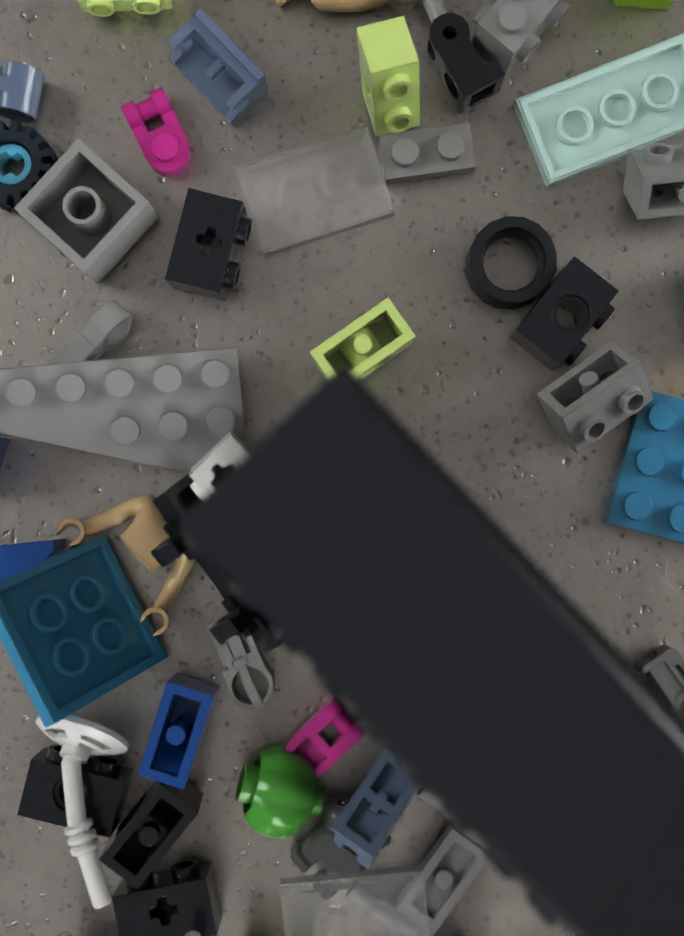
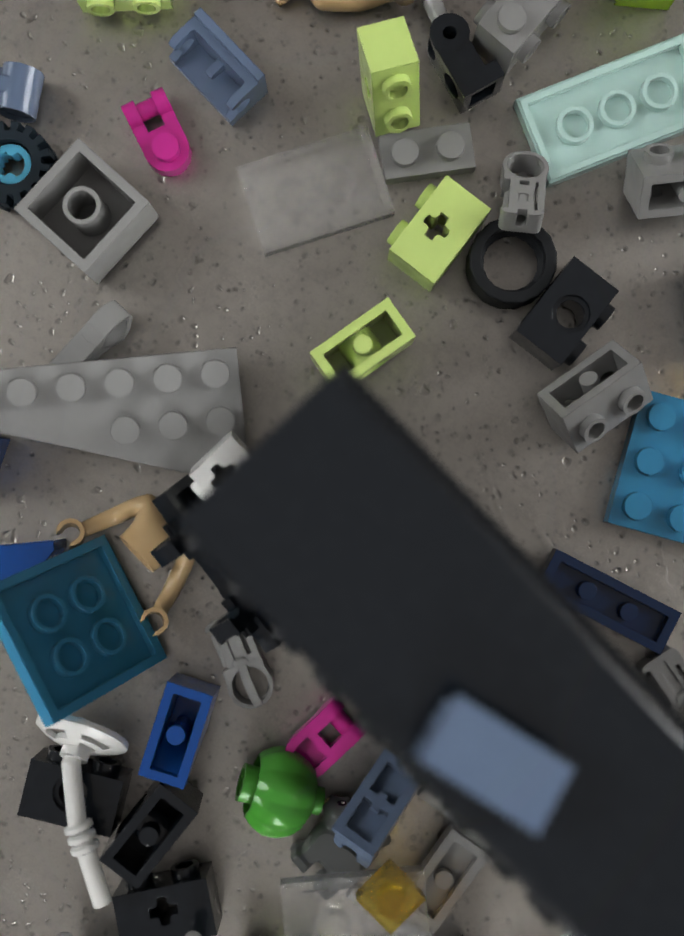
black brick [165,188,252,301] -> none
none -> clear yellow plate [355,858,426,935]
none -> yellowish green brick [386,175,491,292]
none -> sand blue hinge [409,693,575,836]
none -> light grey piece [498,151,549,234]
none -> dark blue plate [542,548,682,655]

